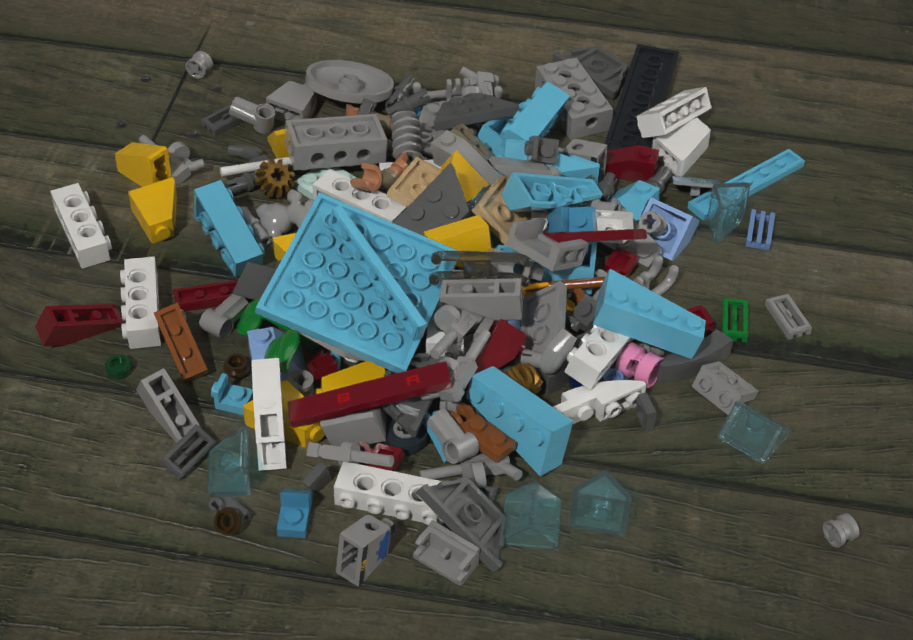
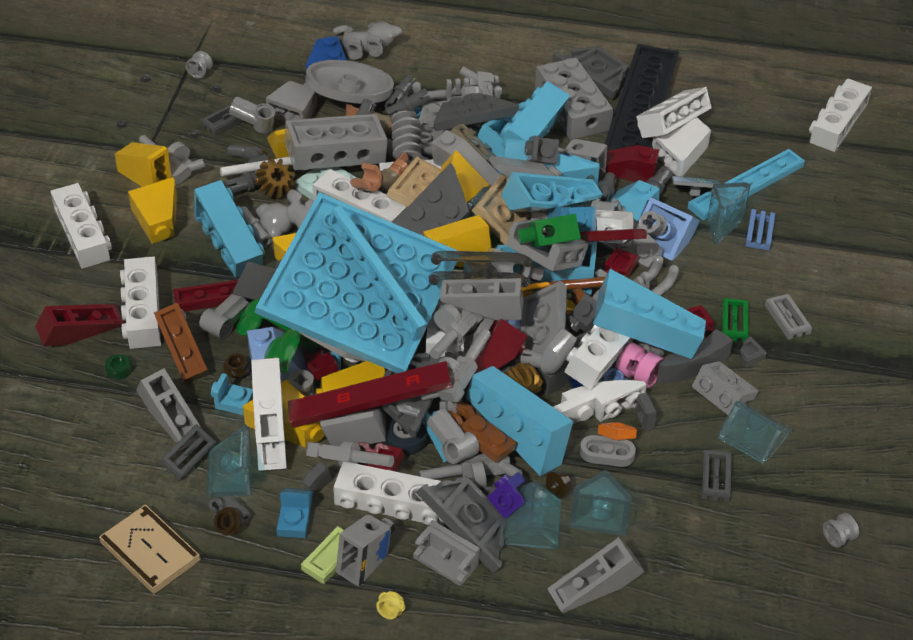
none -> tan tile [99,504,200,594]
none -> yellowish green tile [301,526,344,584]
none -> blue wing [305,36,347,70]
none -> light grey animal [333,21,403,60]
none -> light yellow plate [376,591,405,619]
none -> dark purple bracket [487,472,525,518]
none -> green torso [517,214,580,247]
none -> dark brown plate [546,471,572,499]
none -> light grey slope [547,537,645,613]
none -> light grey plate [580,435,636,467]
none -> orange tile [598,422,637,440]
none -> dark grey tile [701,450,731,502]
none -> dark grey tile [740,336,767,368]
none -> white brick [809,78,872,152]

